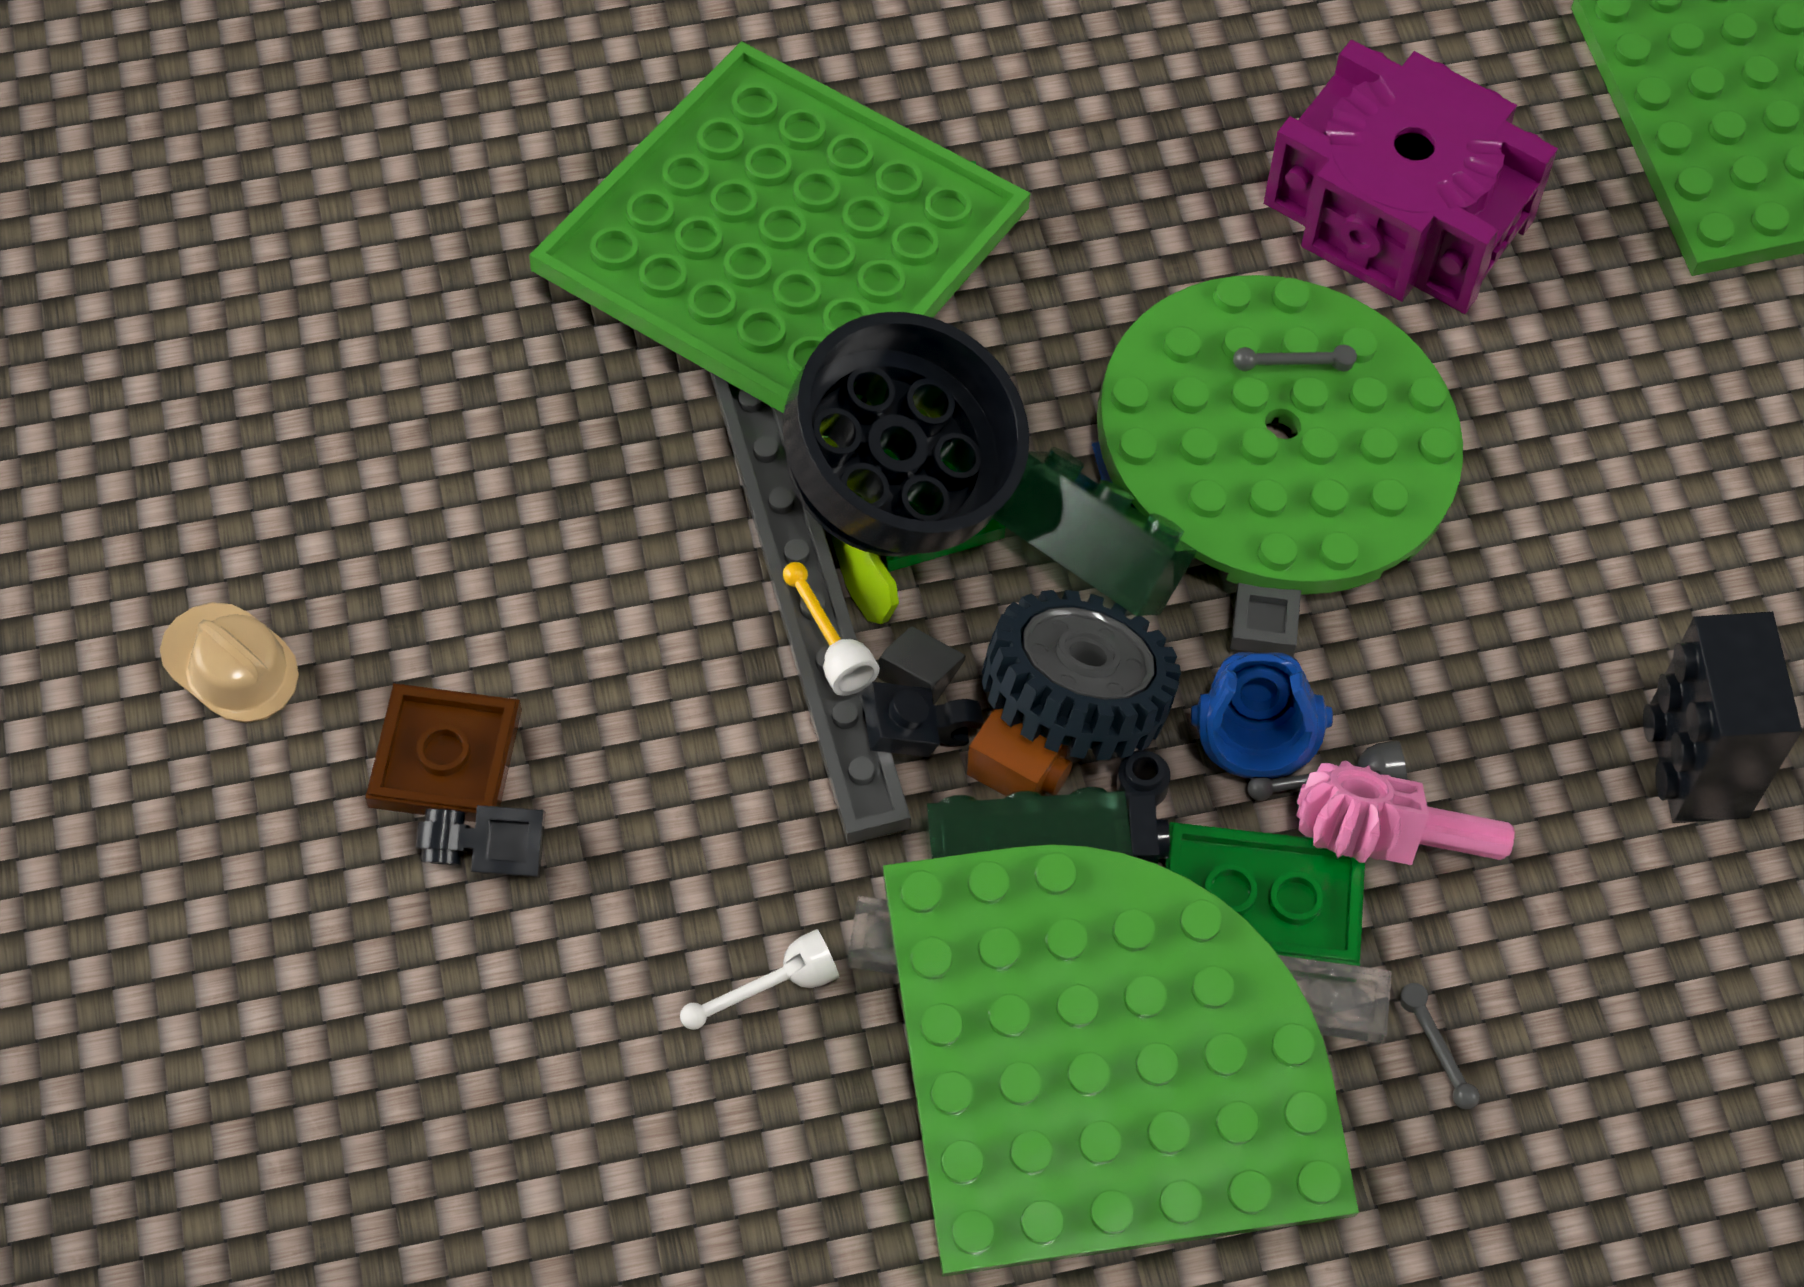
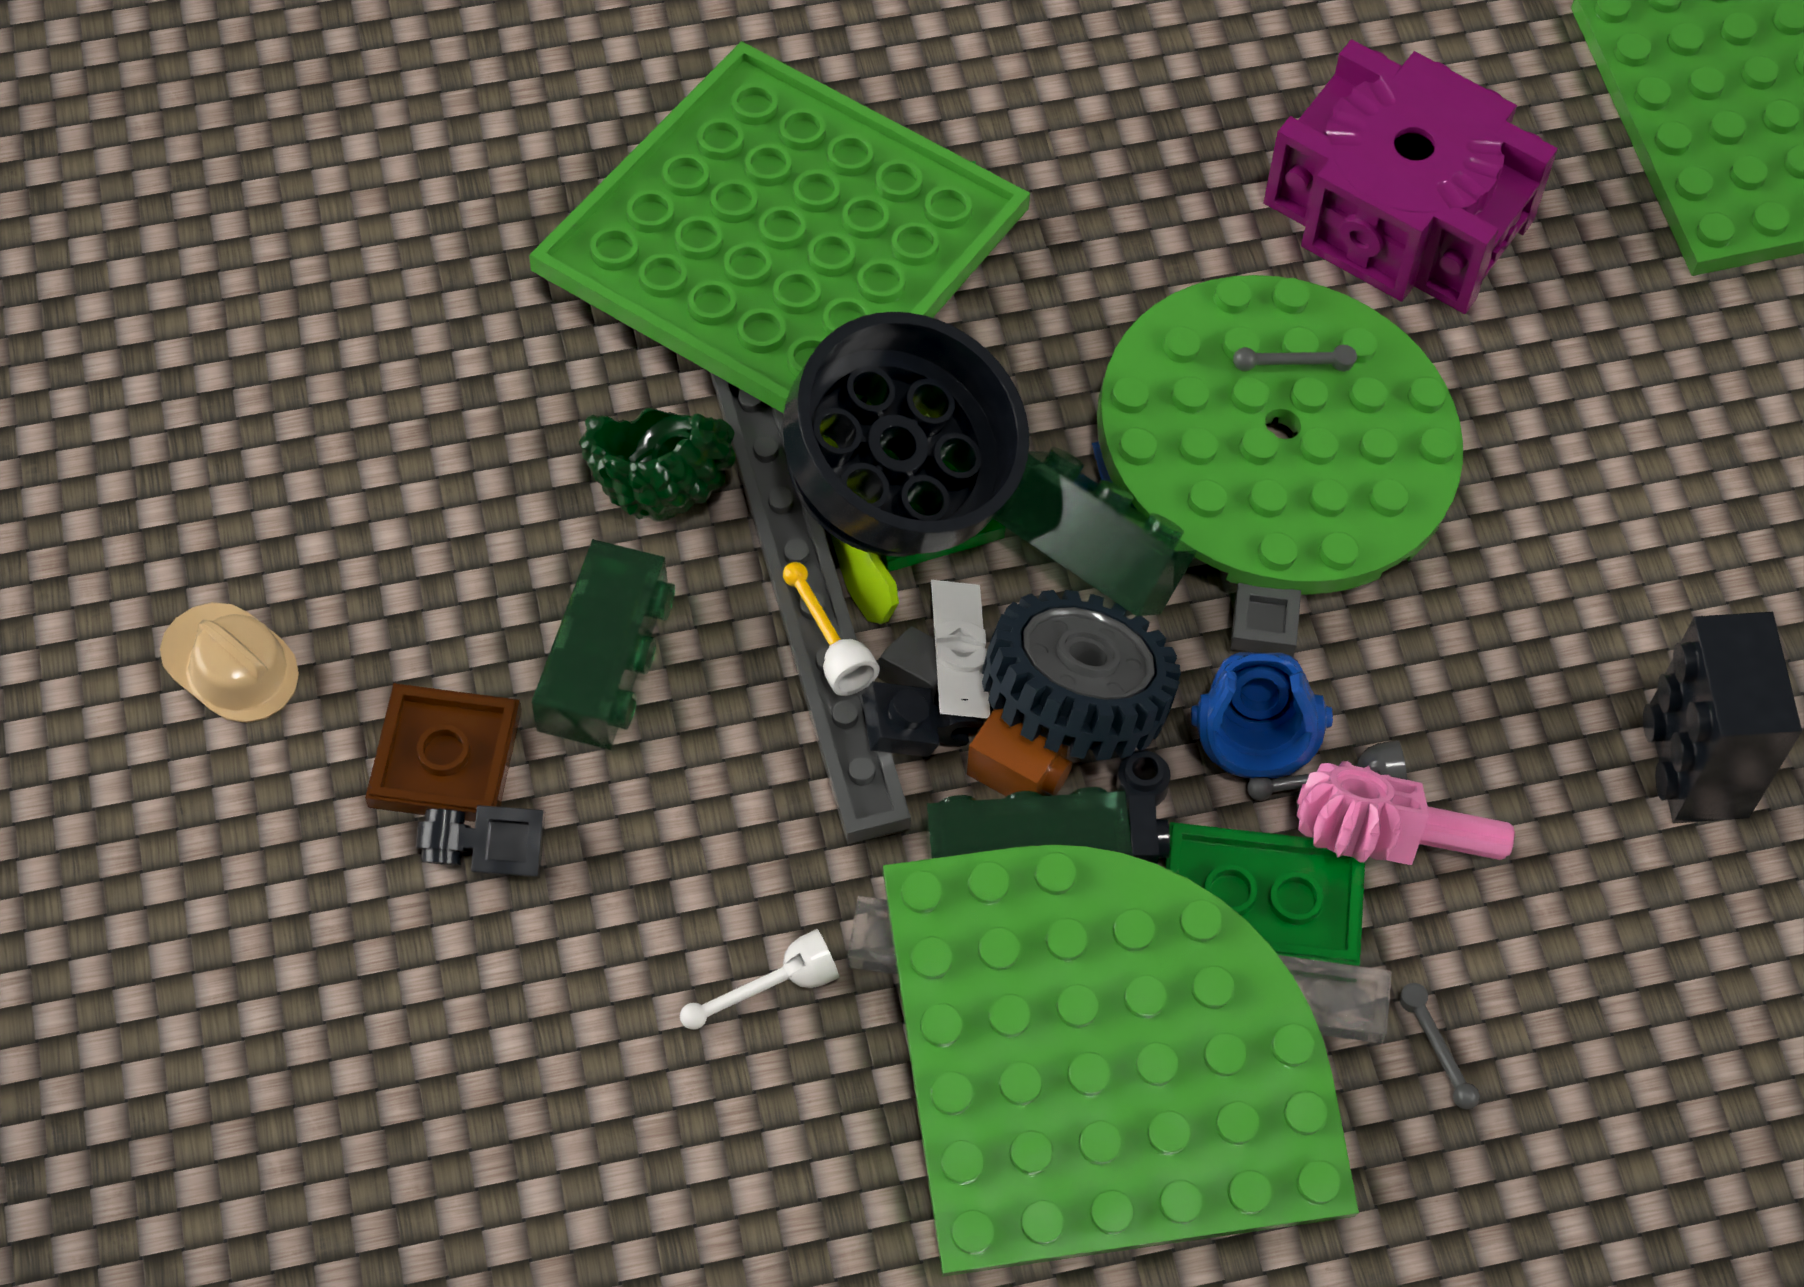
none -> clear green brick [531,539,675,750]
none -> dark green hair [579,407,736,522]
none -> white piece [931,580,990,718]

